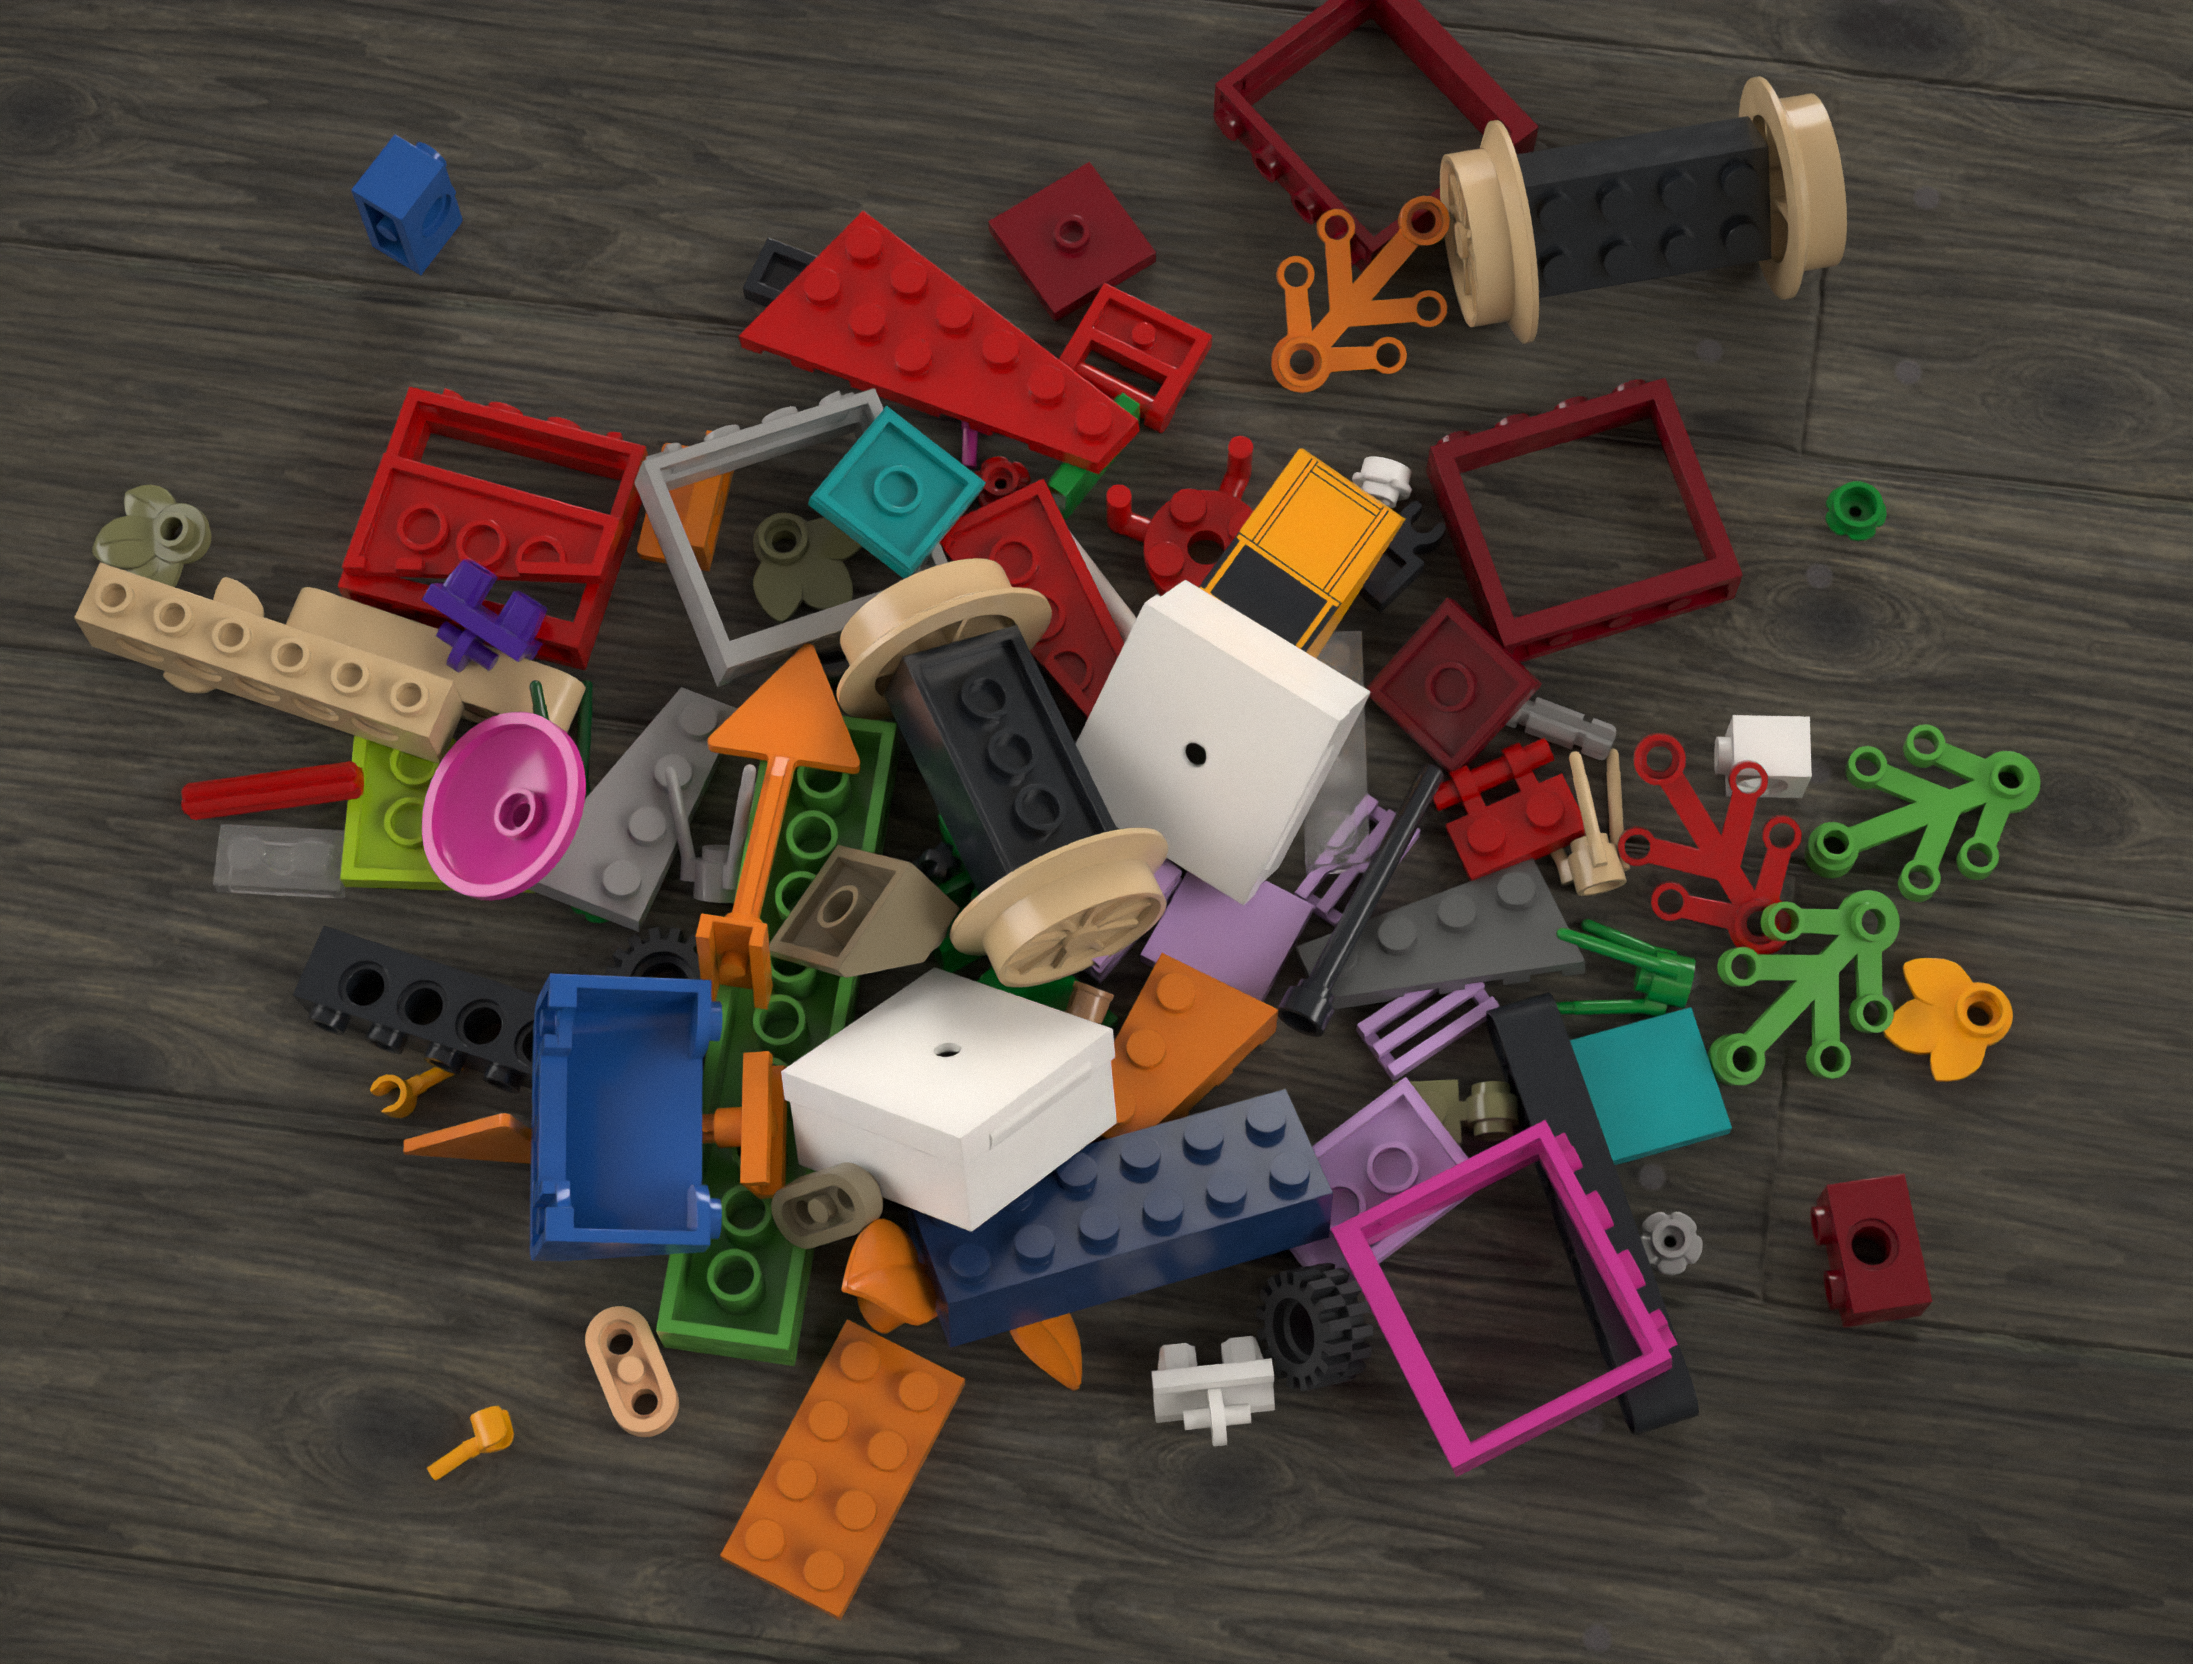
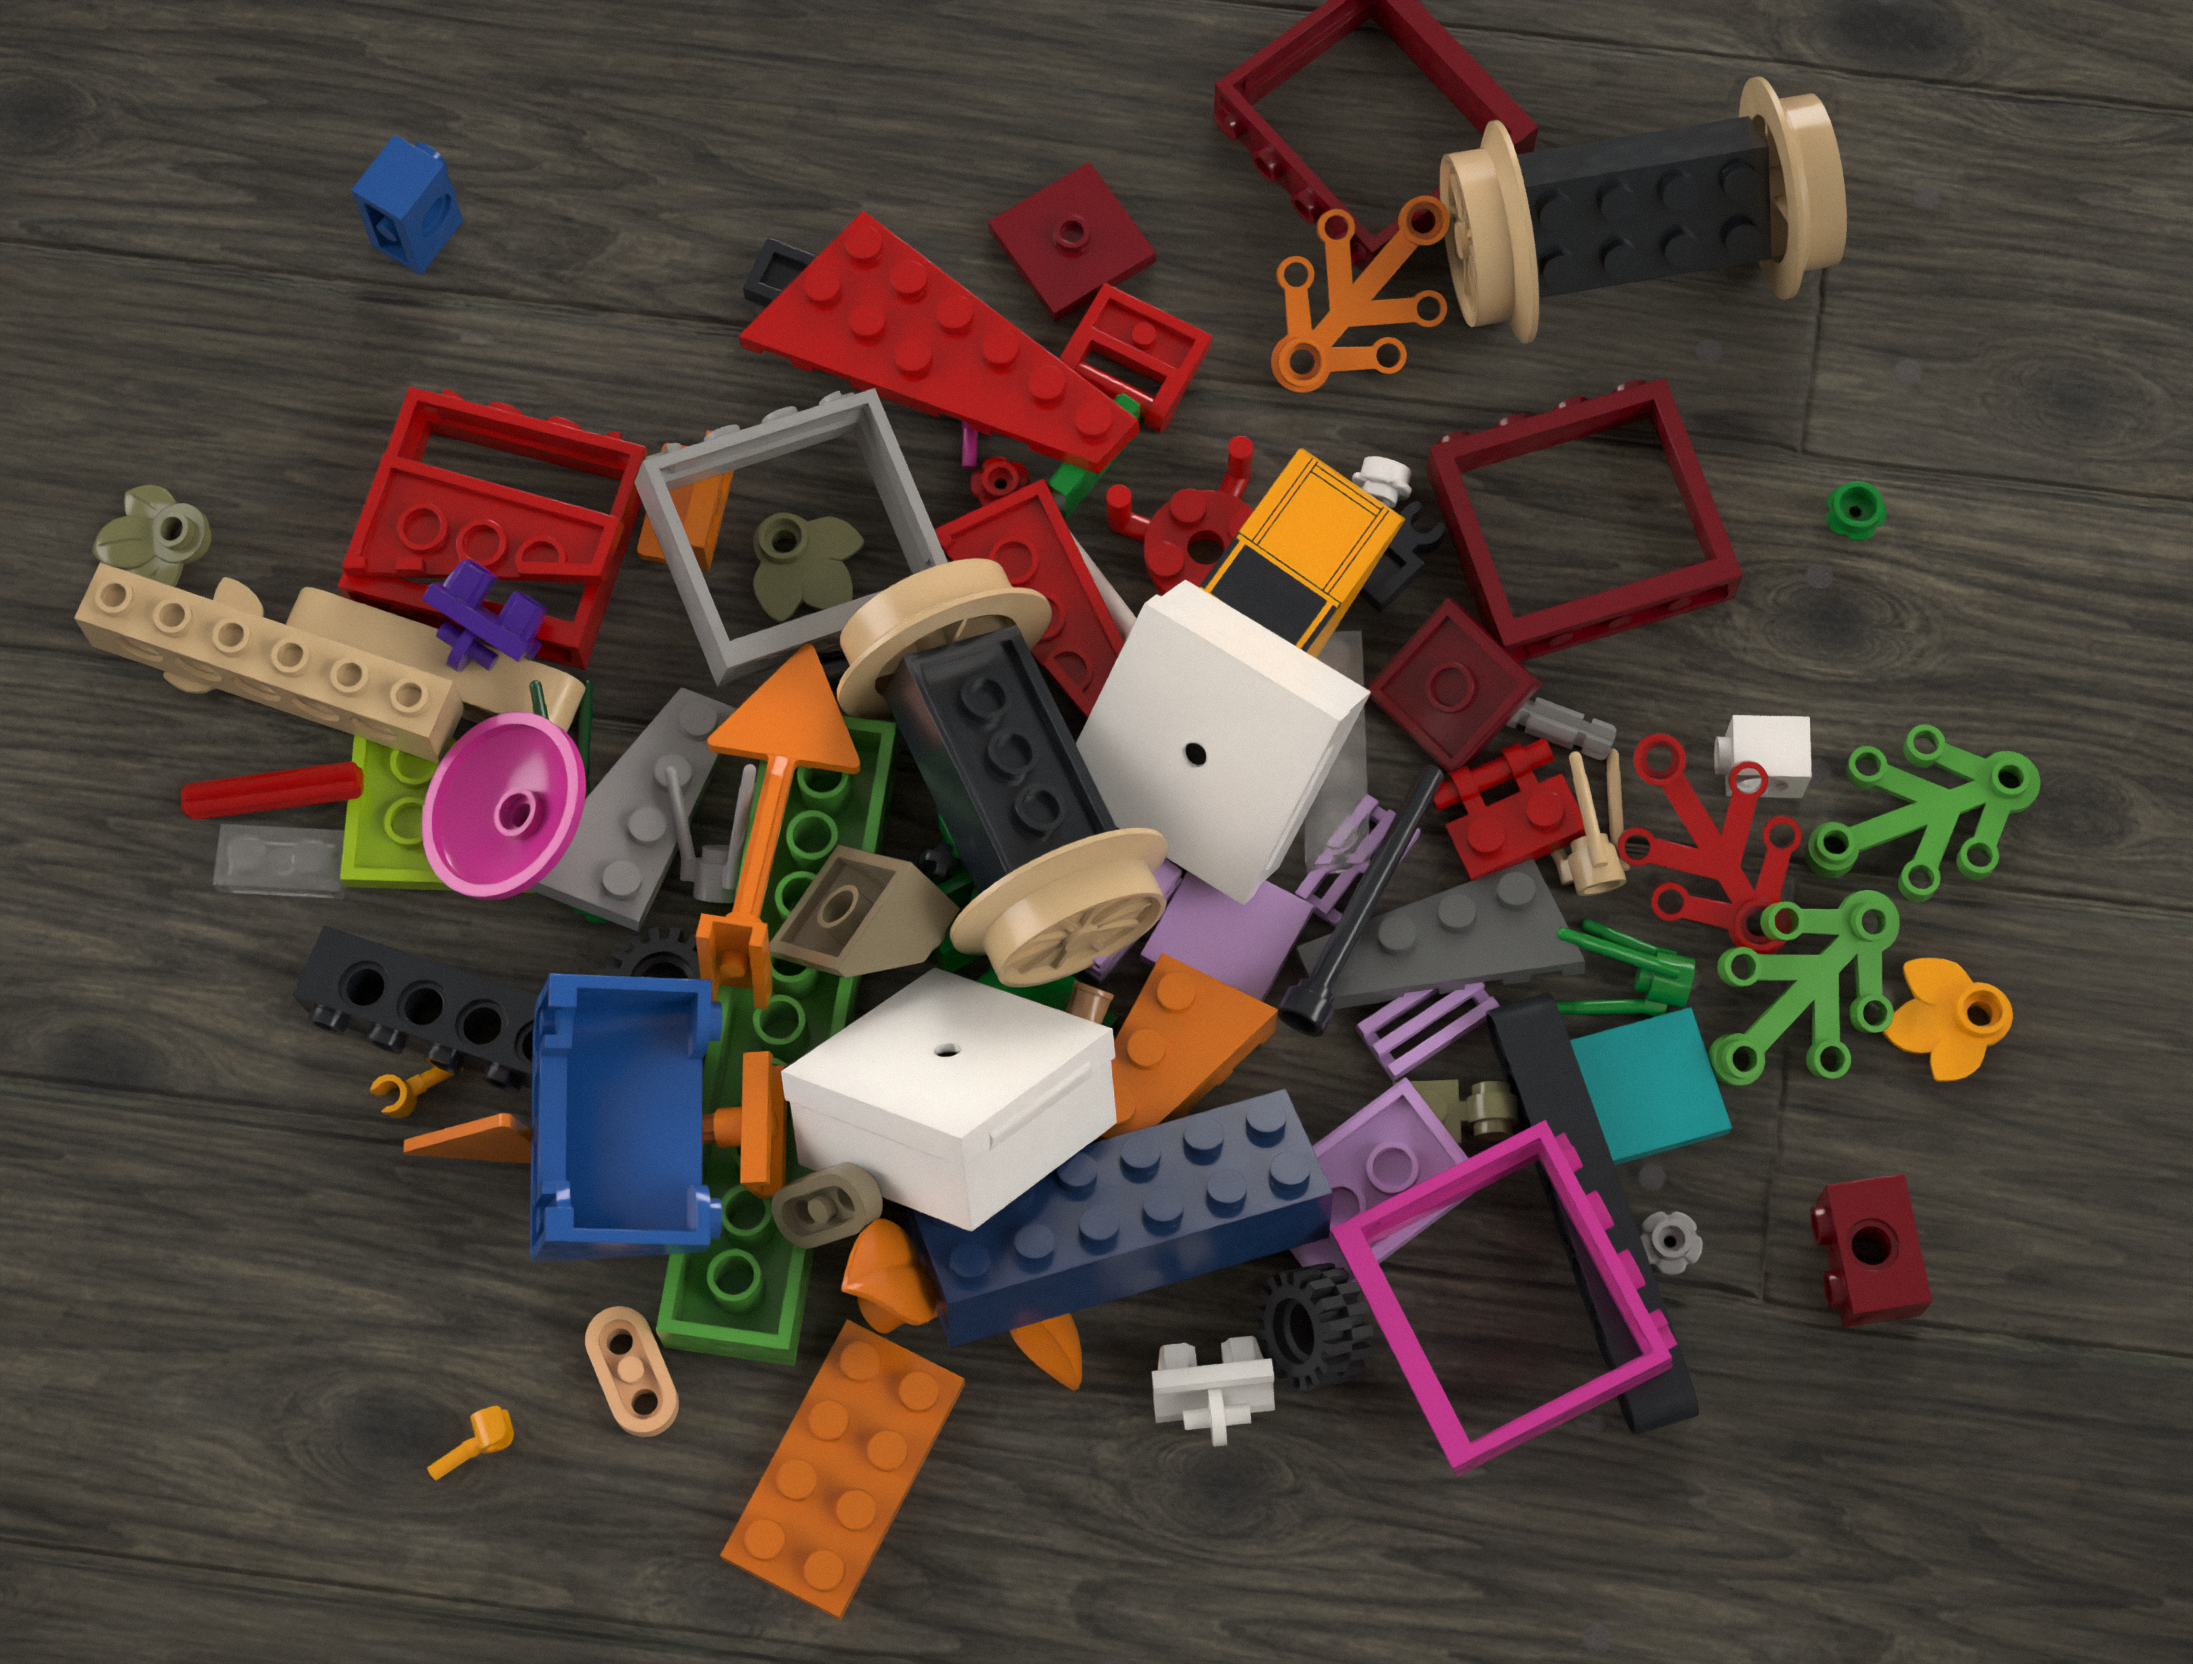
teal tile [808,406,986,579] -> none

